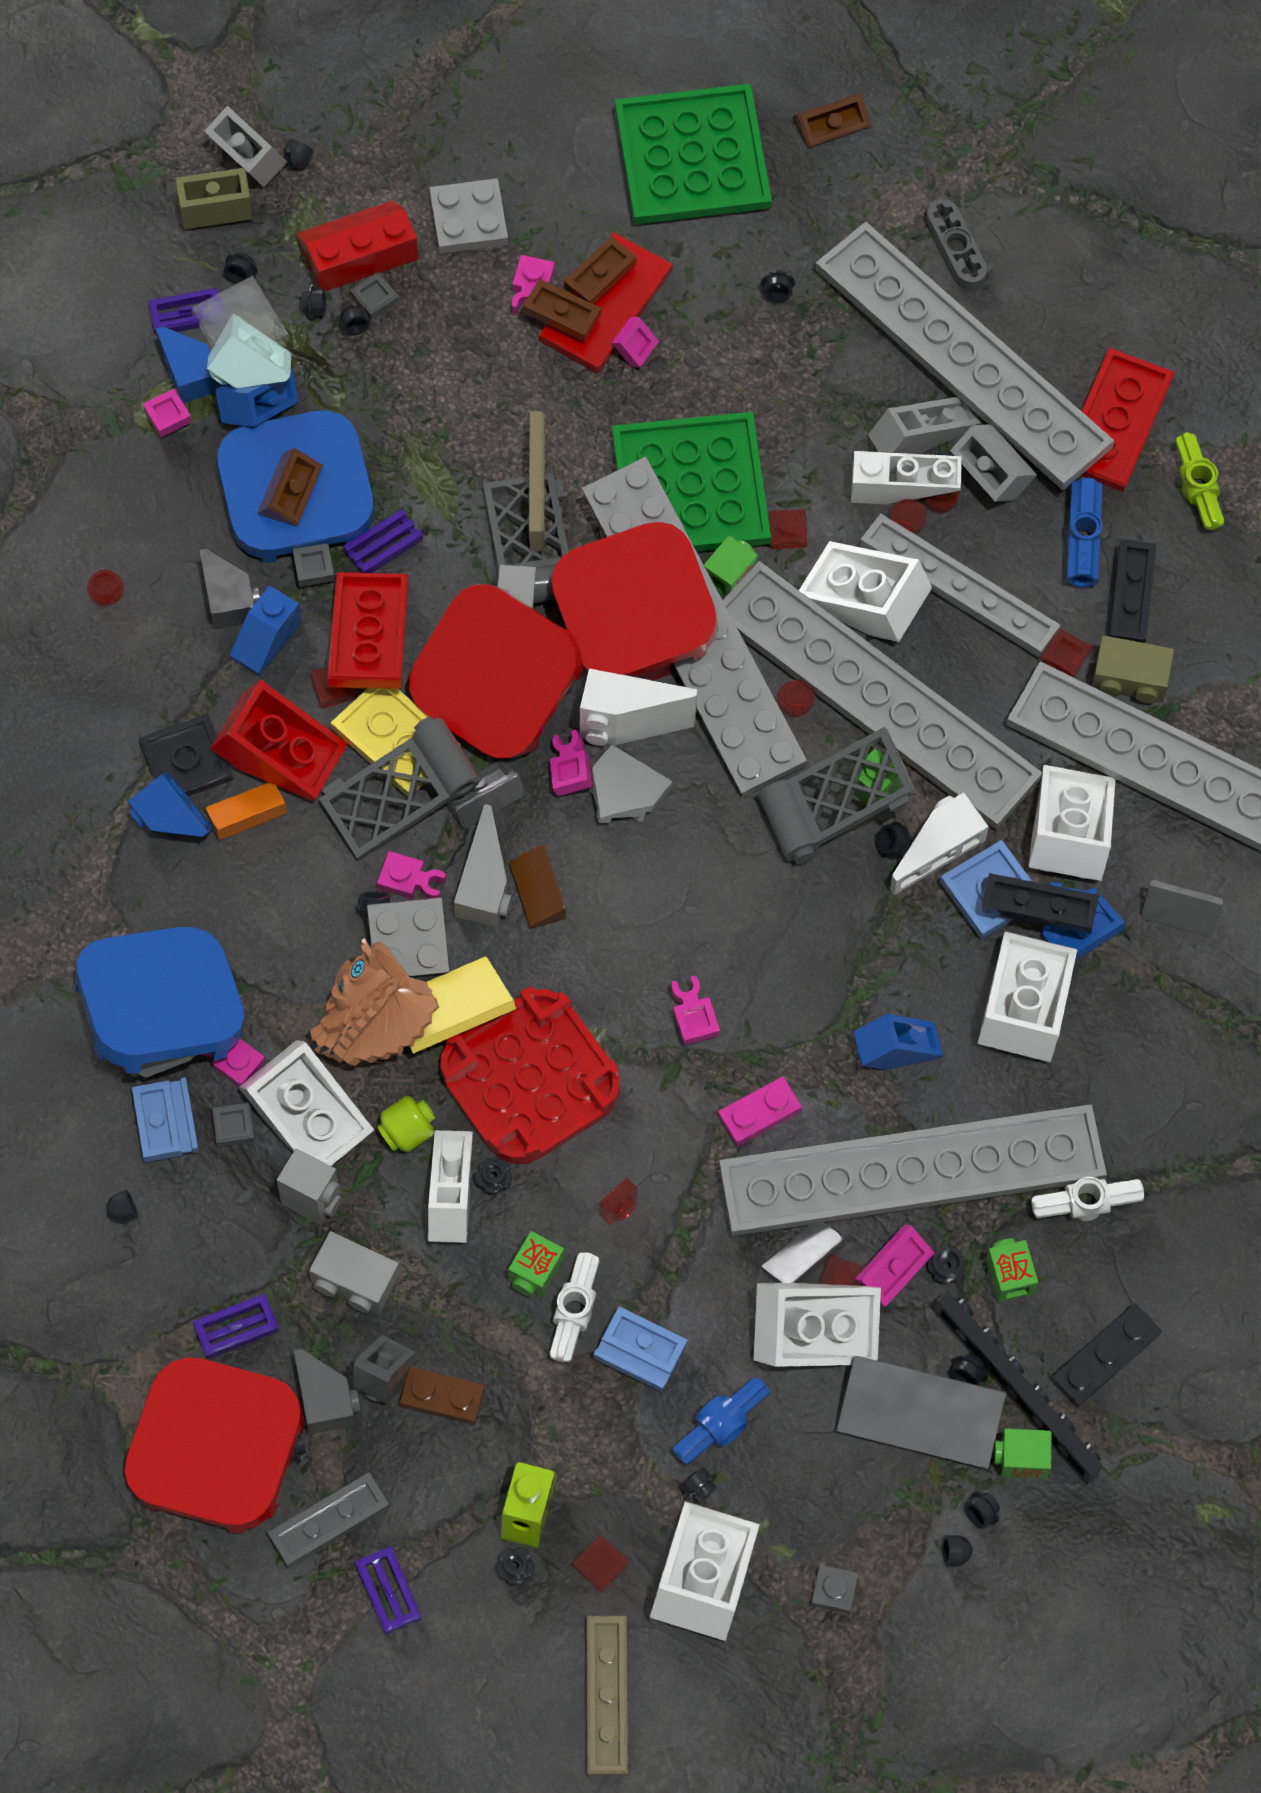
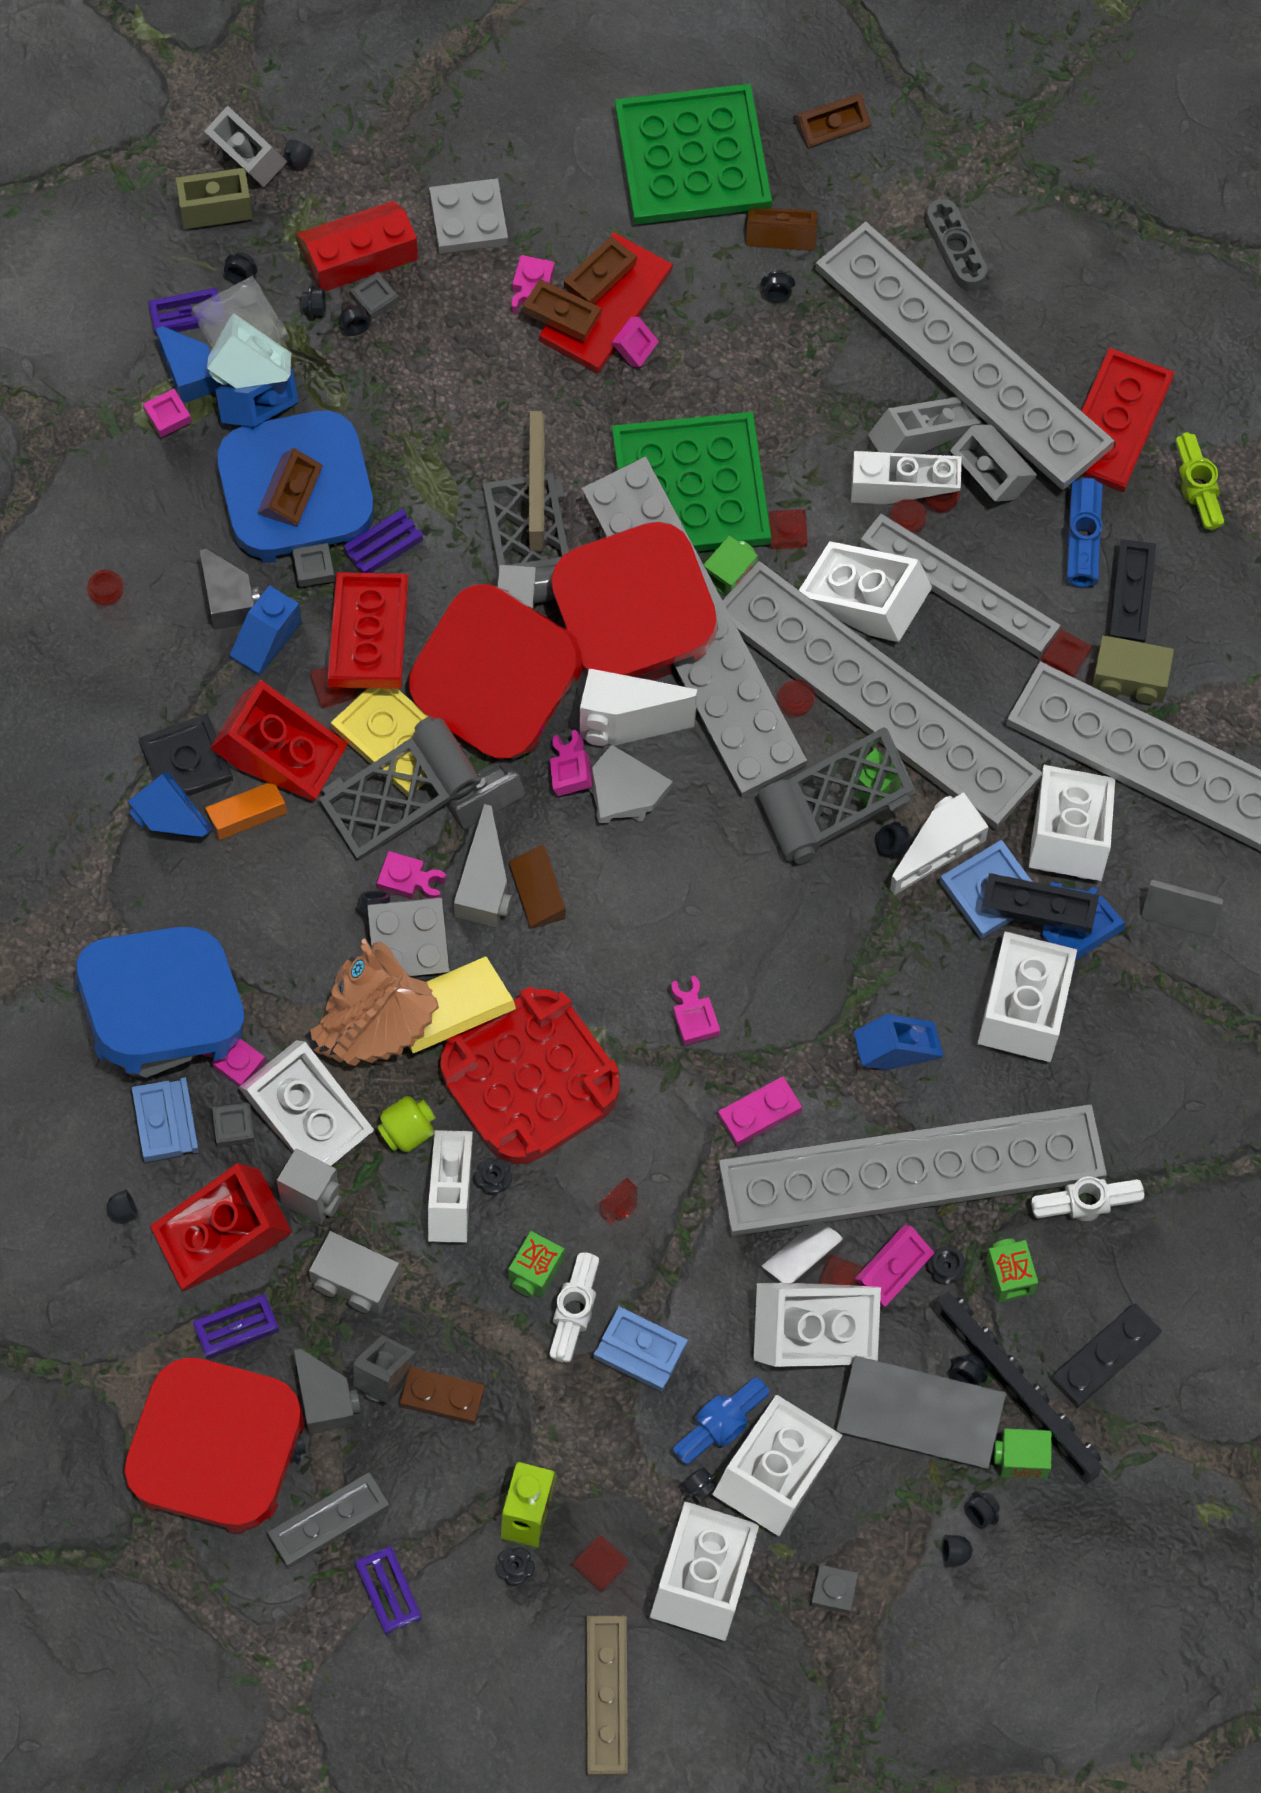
none -> red slope [150,1163,292,1290]
none -> white slope [713,1394,842,1536]
none -> reddish brown slope [746,208,818,251]

